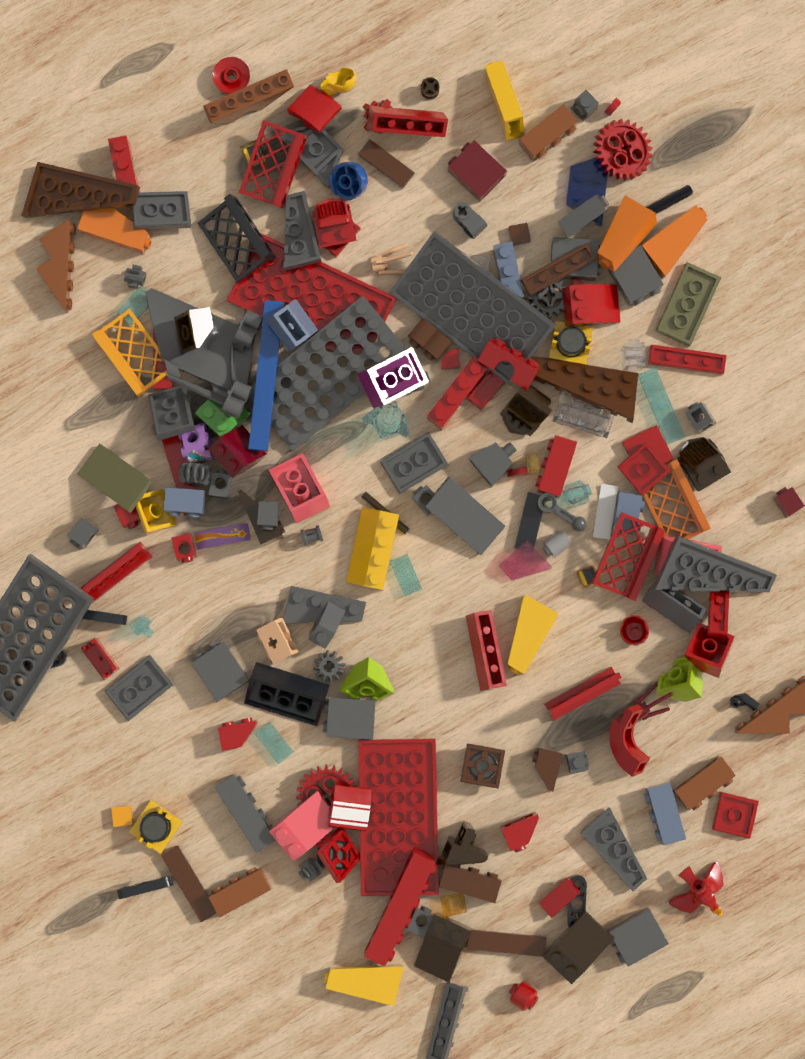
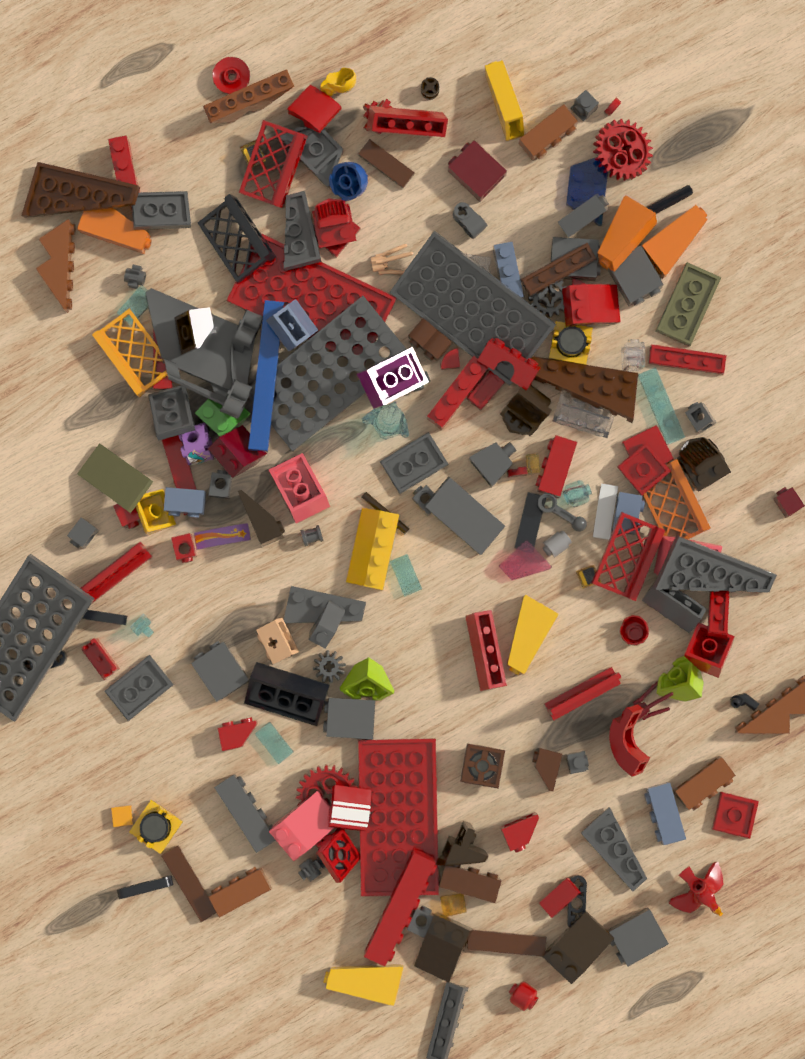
dark grey gear [178,463,212,486] -> none
dark grey brick [257,501,279,530] -> none
reddish brown tile [508,223,531,246] -> none

